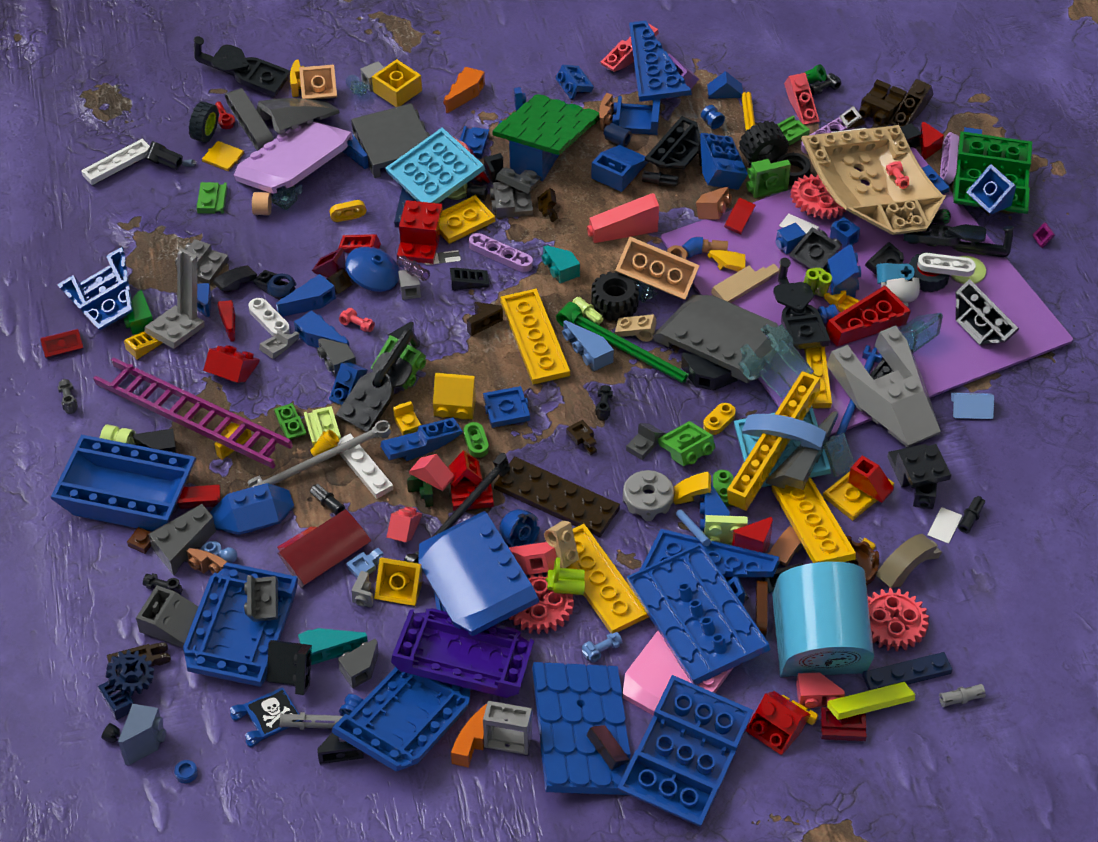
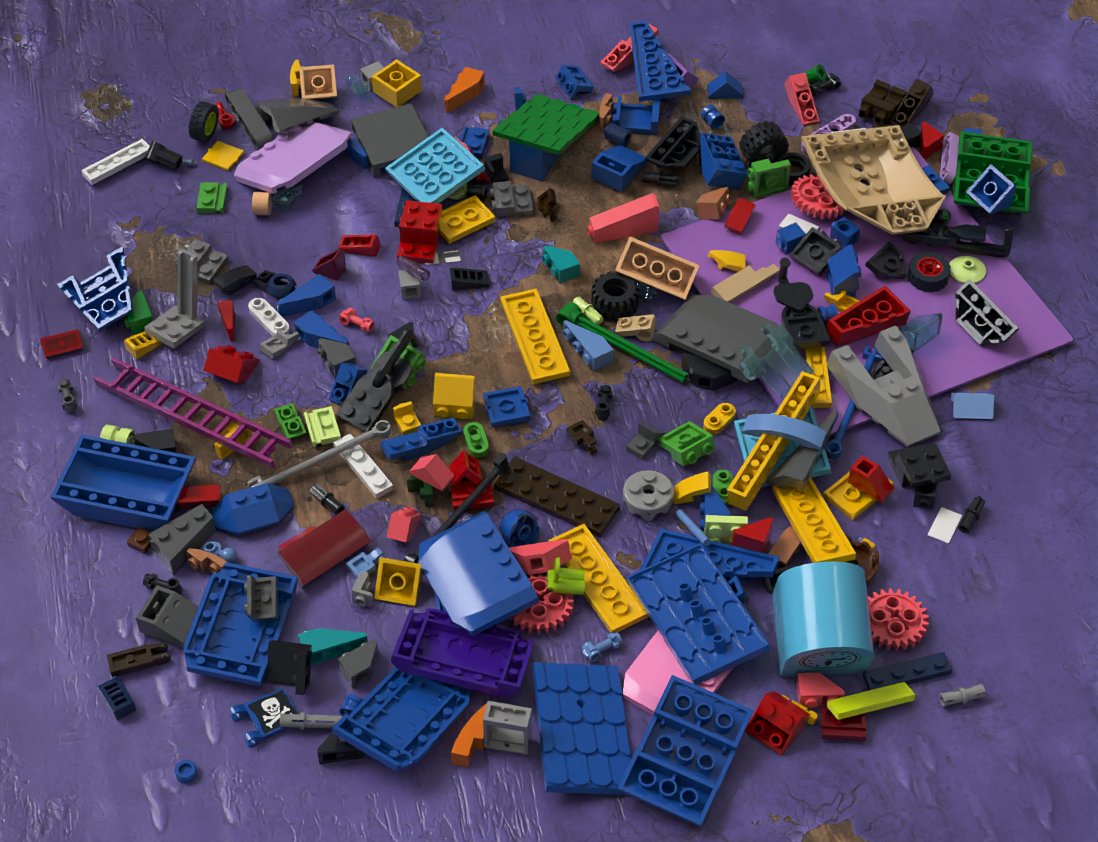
black hinge [101,723,121,743] -> none
dark blue gear [105,650,154,696] -> none
sand blue slope [118,704,166,765] -> none
black plate [194,36,290,97] -> none
blue slope [197,283,212,318] -> none
yellow cone [310,430,339,457] -> none
dark brown plate [326,269,353,295] -> none
yellow plate [329,200,367,222] -> none
blue dish [345,247,400,292] -> none
dark brown slope [467,302,503,336] -> none
lavender beam [469,233,533,272] -> none
dark grey plate [496,168,542,194] -> none
tan plate [544,521,579,568] -> none
dark brown slope [586,725,630,770] -> none
piece [667,237,728,259] -> none
yellow axle [742,92,755,130] -> none
reddish brown beam [755,581,768,636] -> none
bright green plate [777,116,810,146] -> none
lime piece [803,268,832,297] -> none
clear light blue piece [823,433,855,477] -> none
dark brown slope [839,106,866,129] -> none
dark azure piece [876,263,915,284] -> none
dark tan arch [876,534,942,588] -> none
white cylinder [881,277,920,307] -> none
coral bar [885,161,909,189] -> none
white plate [917,253,976,277] -> none
magenta slope [1032,222,1055,248] -> none

